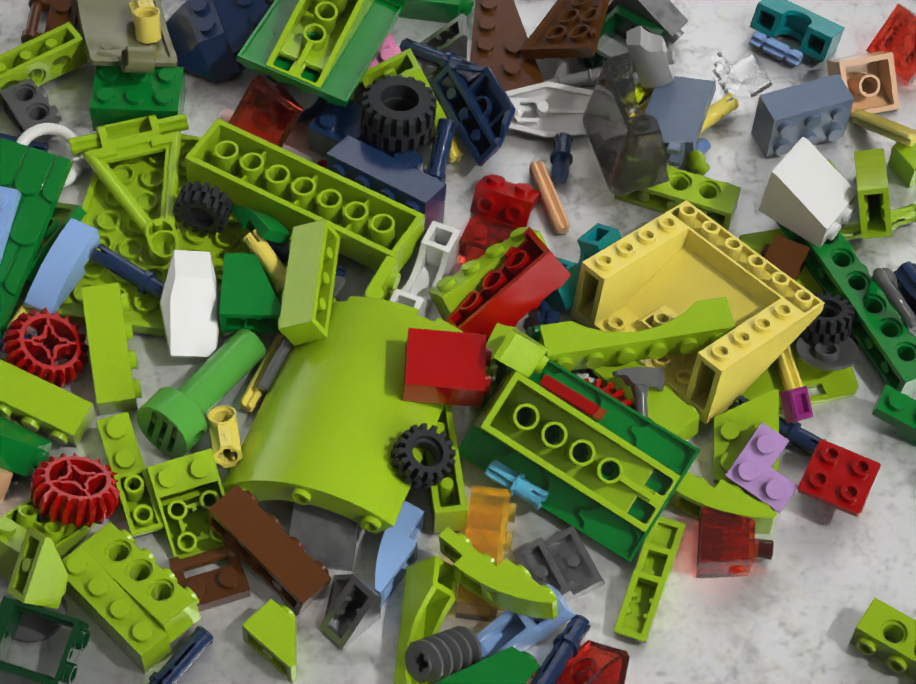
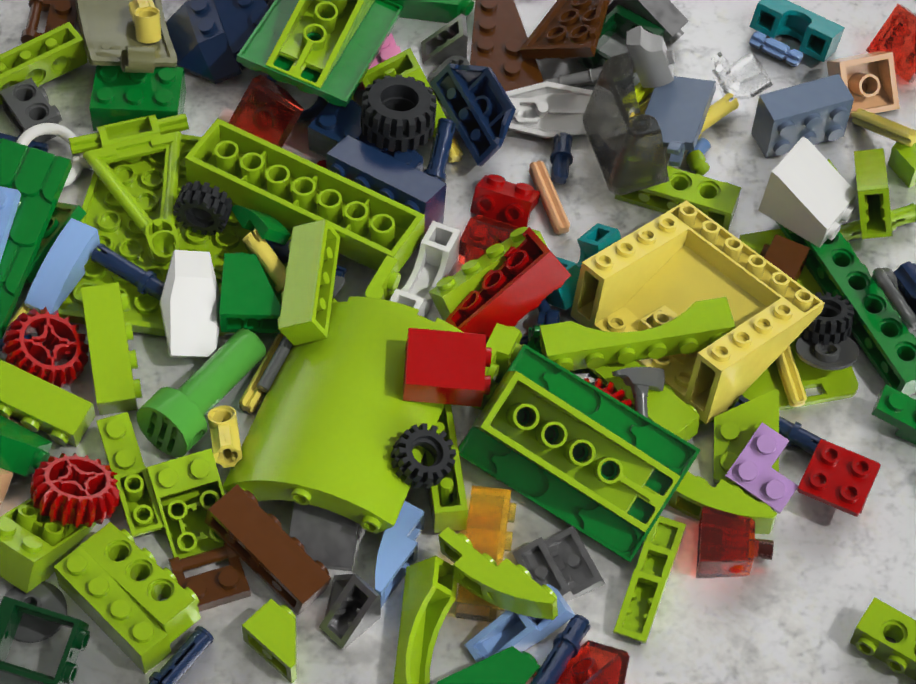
lime slope [7,527,69,609] -> none
dark blue pin [399,38,477,71] -> none
dark grey piece [405,626,482,683] -> none
medium azure axle [485,460,549,510] -> none
lime slope [493,328,549,378] -> none
red tile [540,373,607,421] -> none
magenta tile [779,386,813,424] -> none

